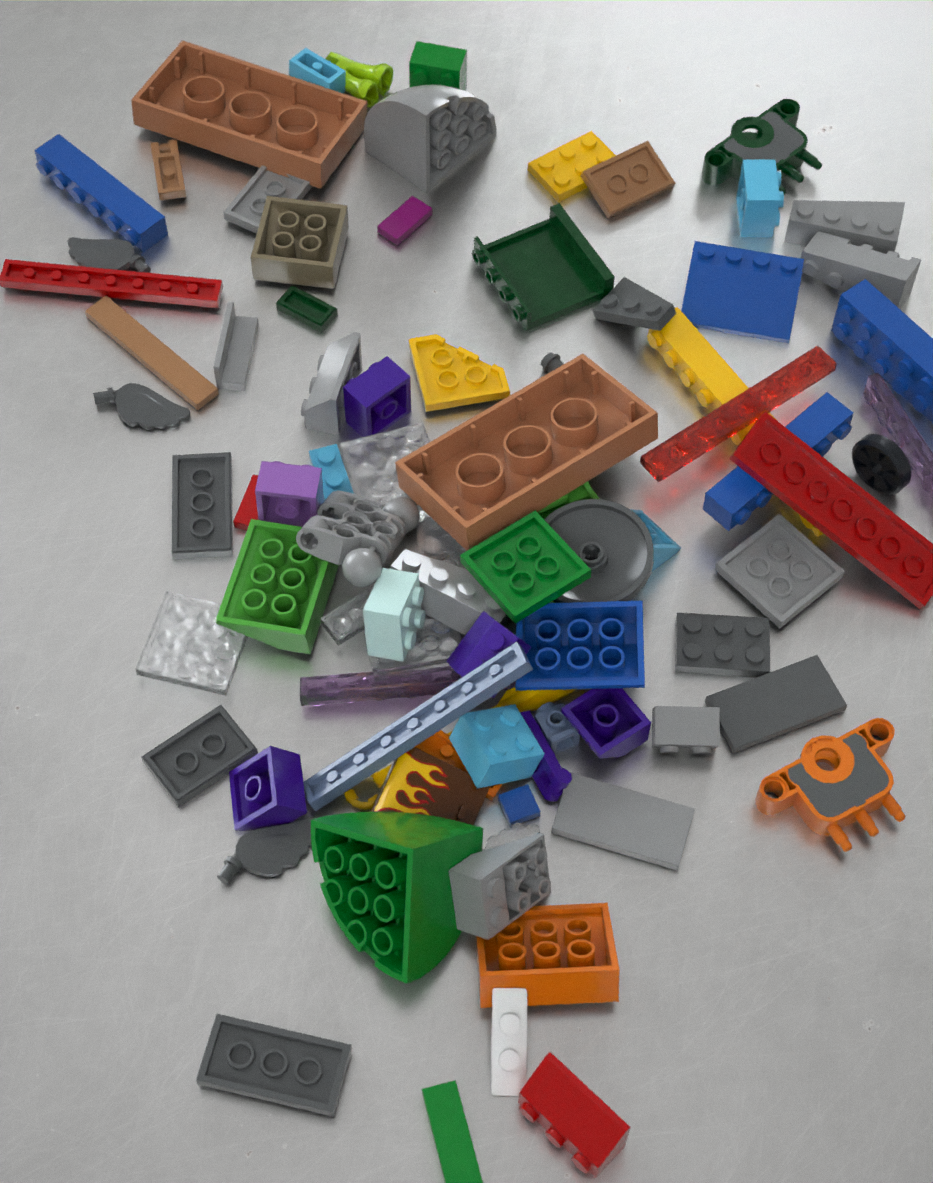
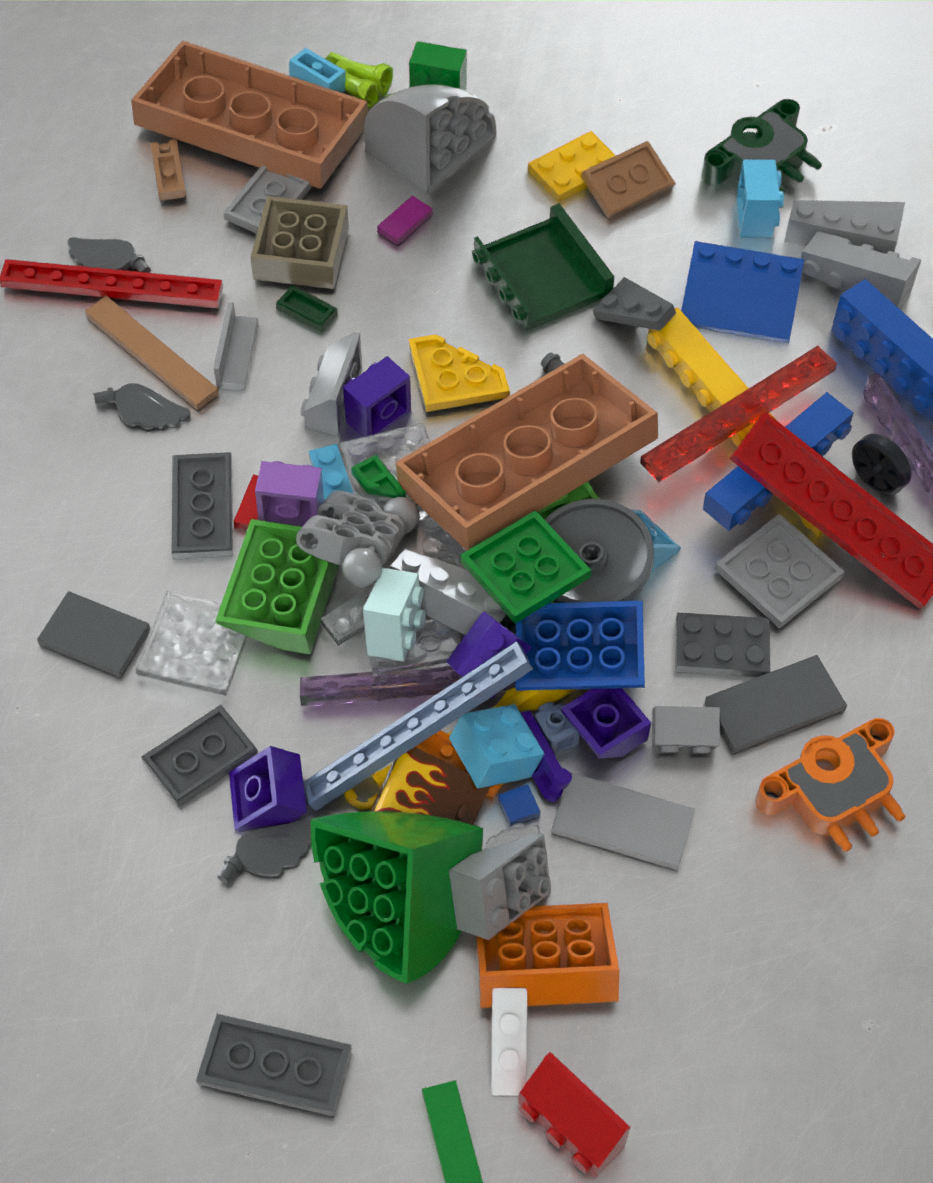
blue brick [34,134,168,252] -> none
none -> dark grey tile [37,591,150,677]
none -> green tile [351,454,406,498]

